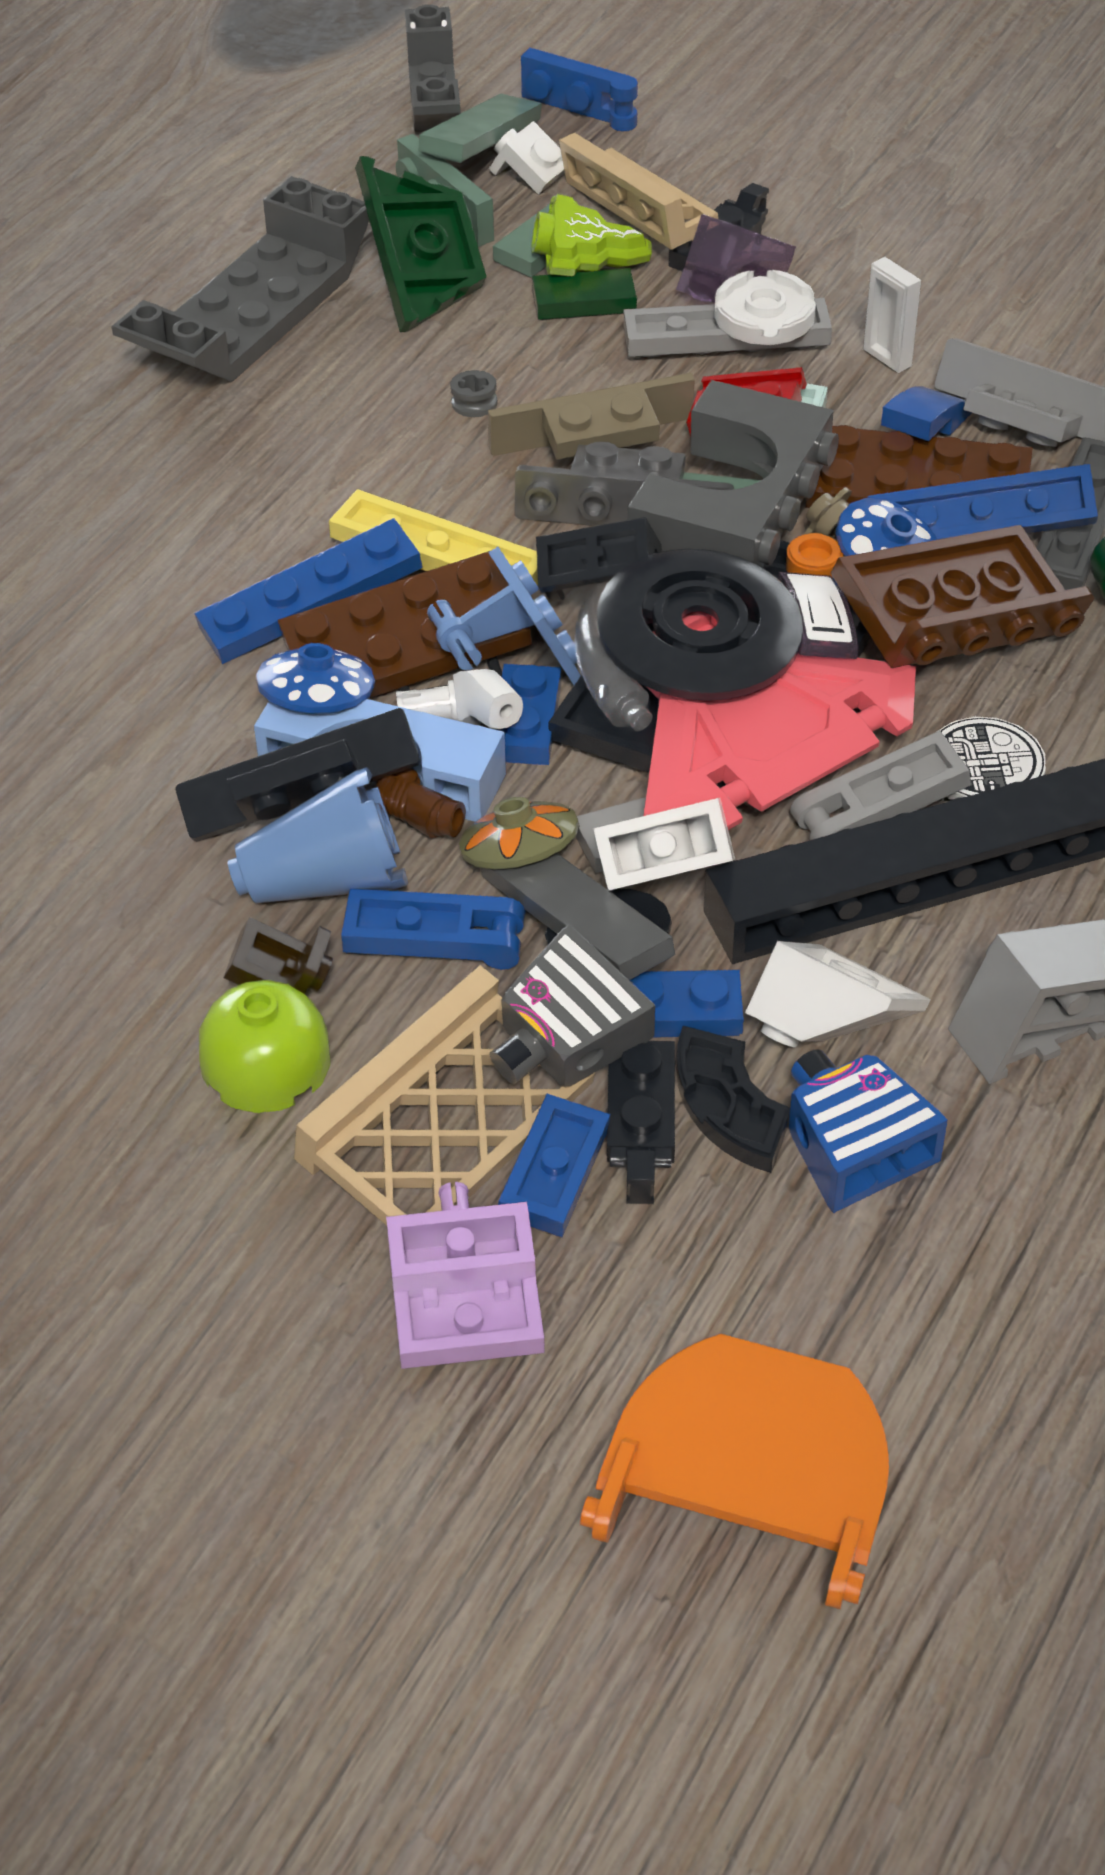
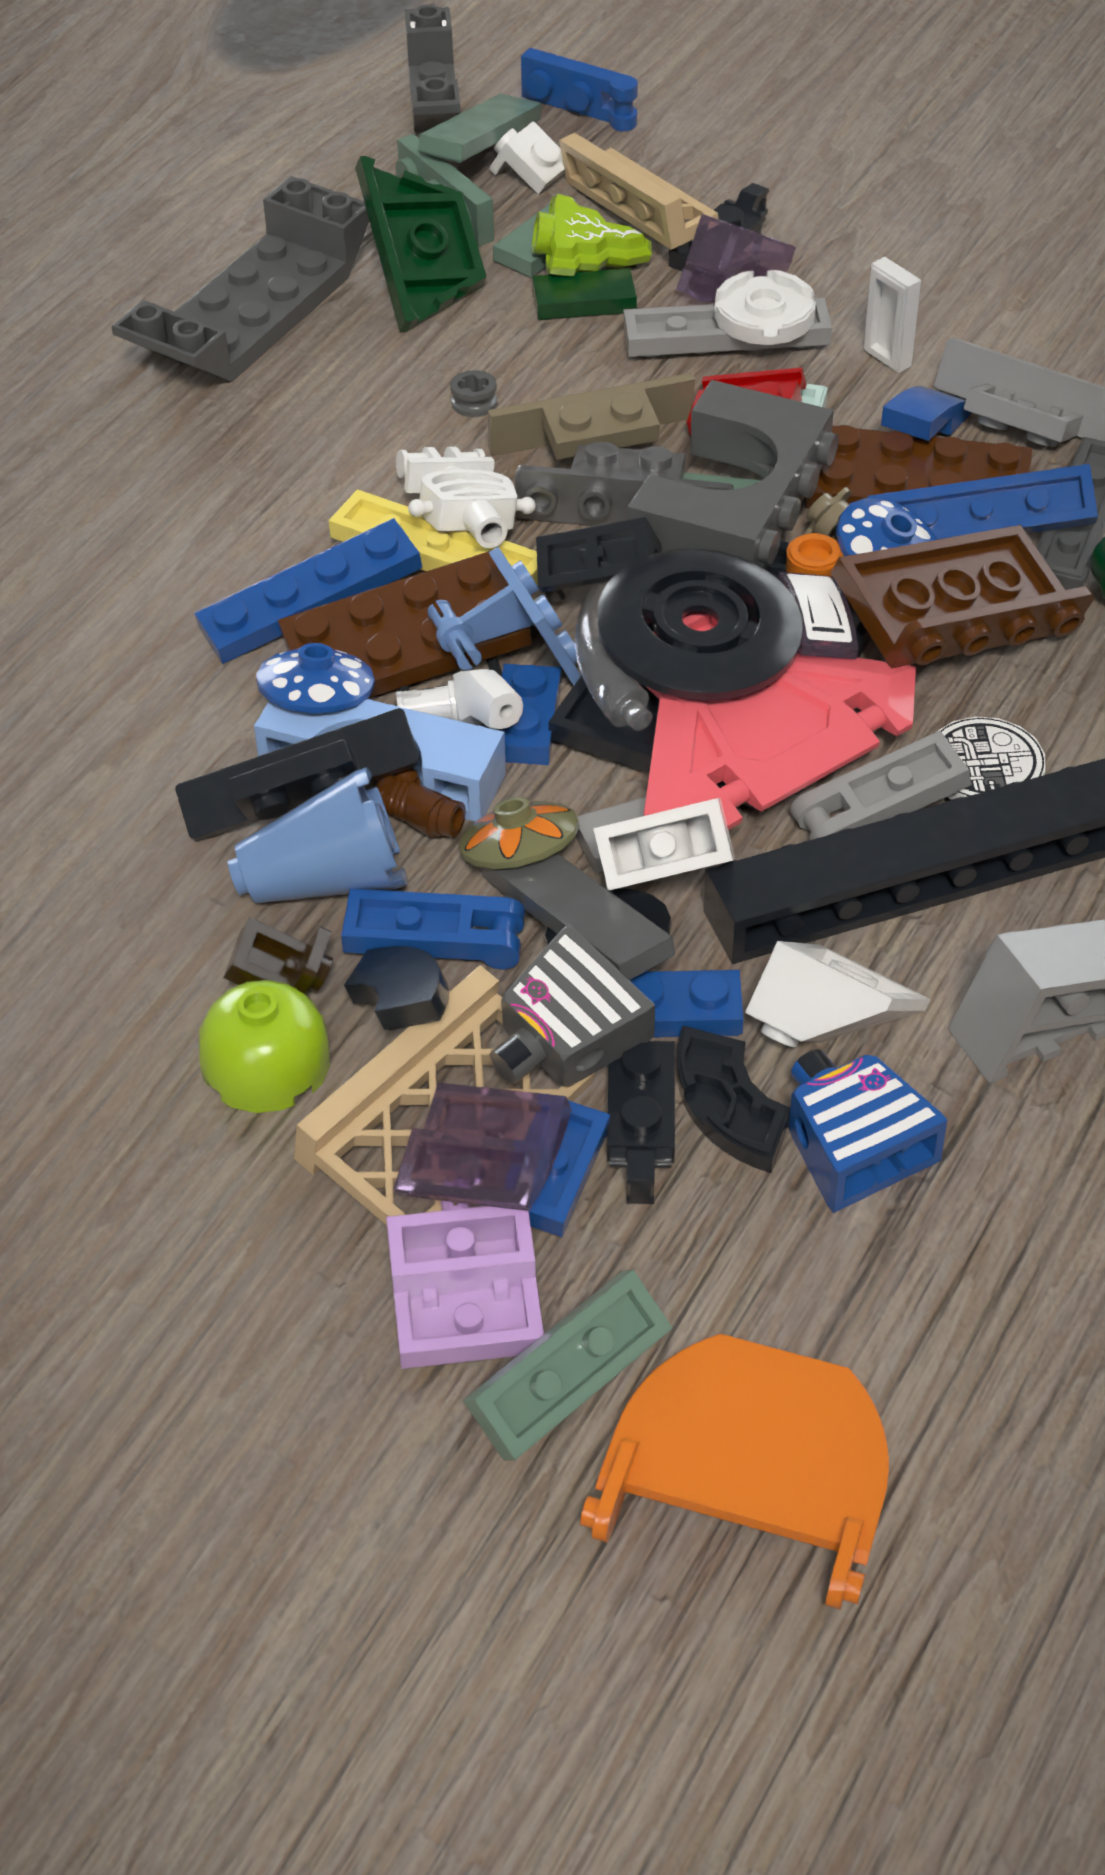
none -> black tile [344,946,449,1030]
none -> clear purple slope [394,1082,572,1211]
none -> white torso [396,446,536,548]
none -> sand green plate [463,1269,672,1461]

